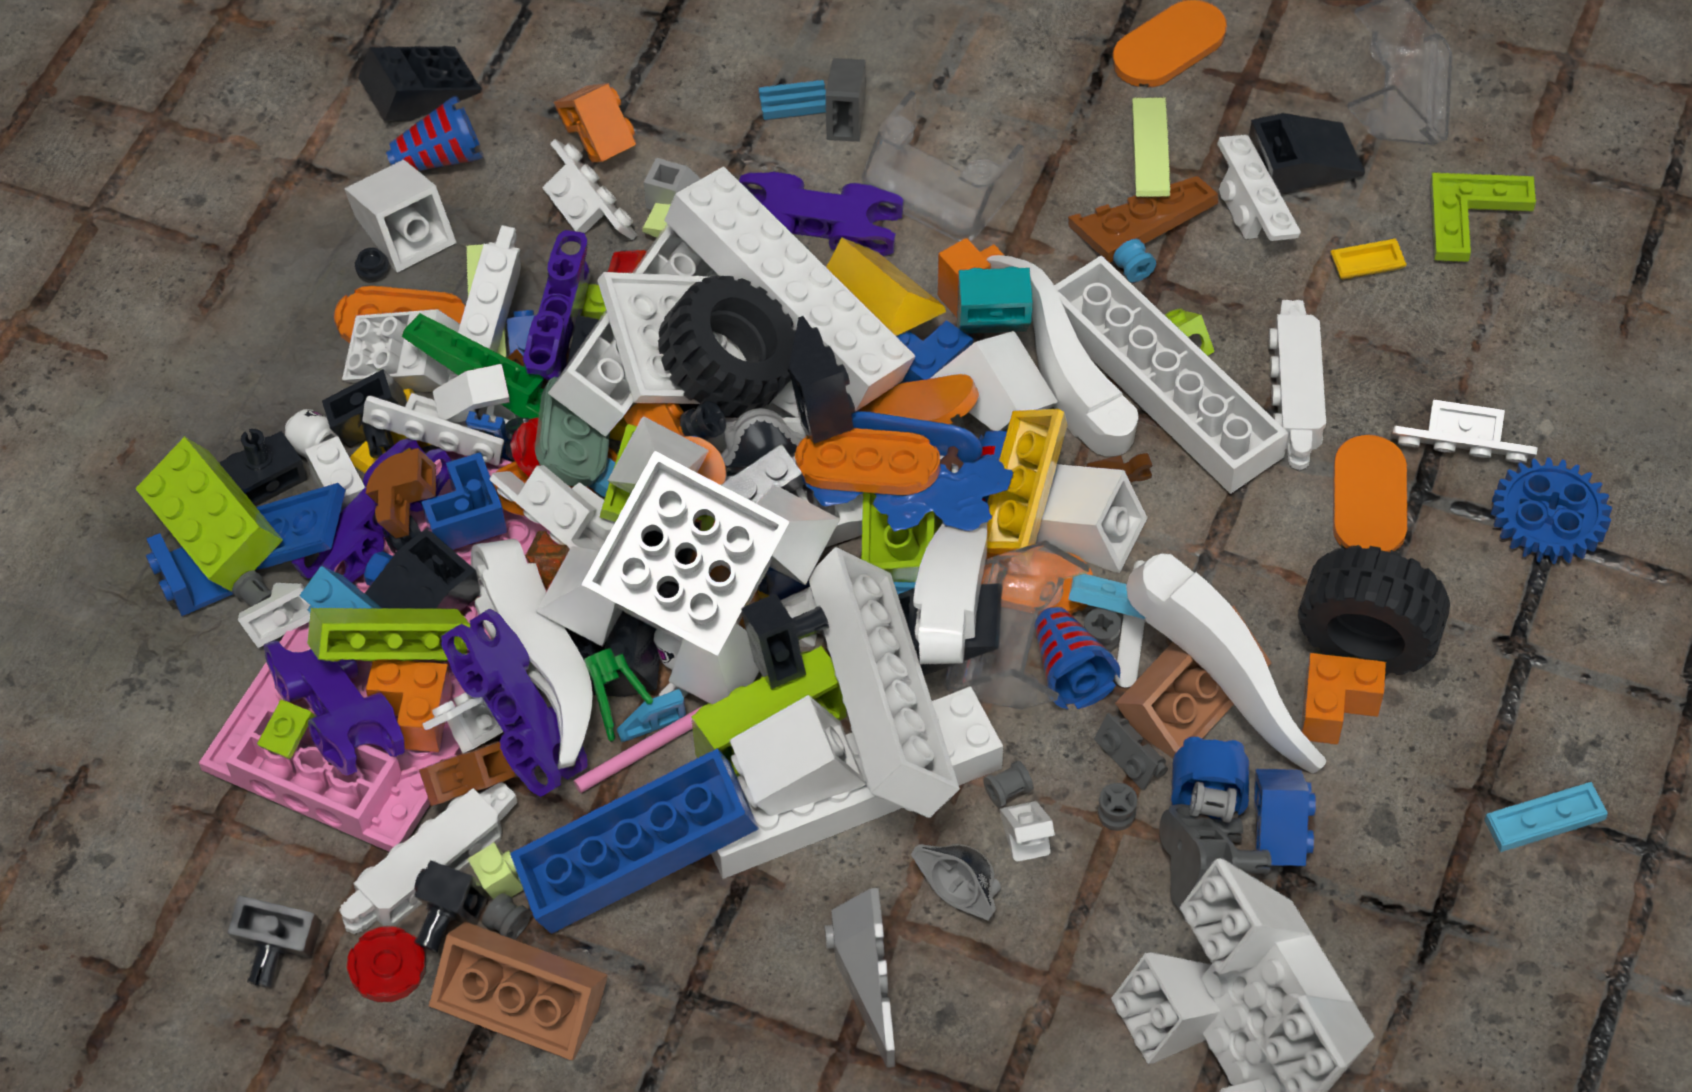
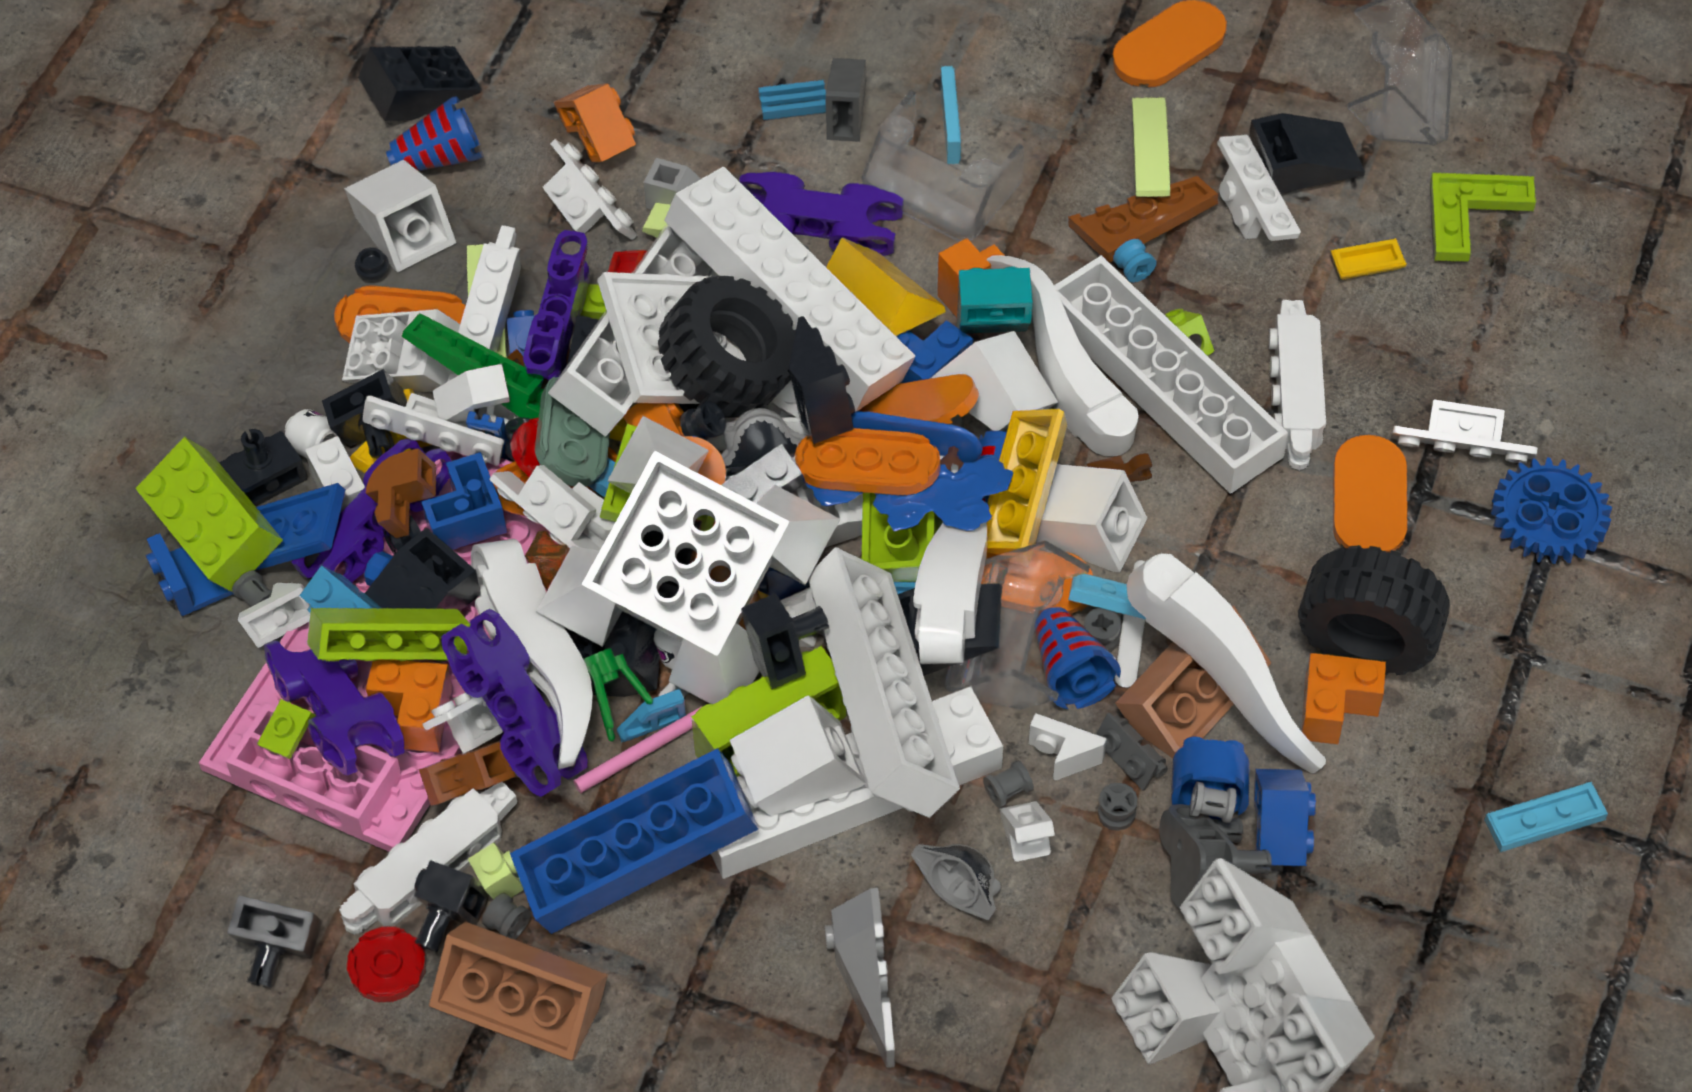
none -> medium azure tile [941,66,961,164]
none -> white slope [1029,713,1107,780]

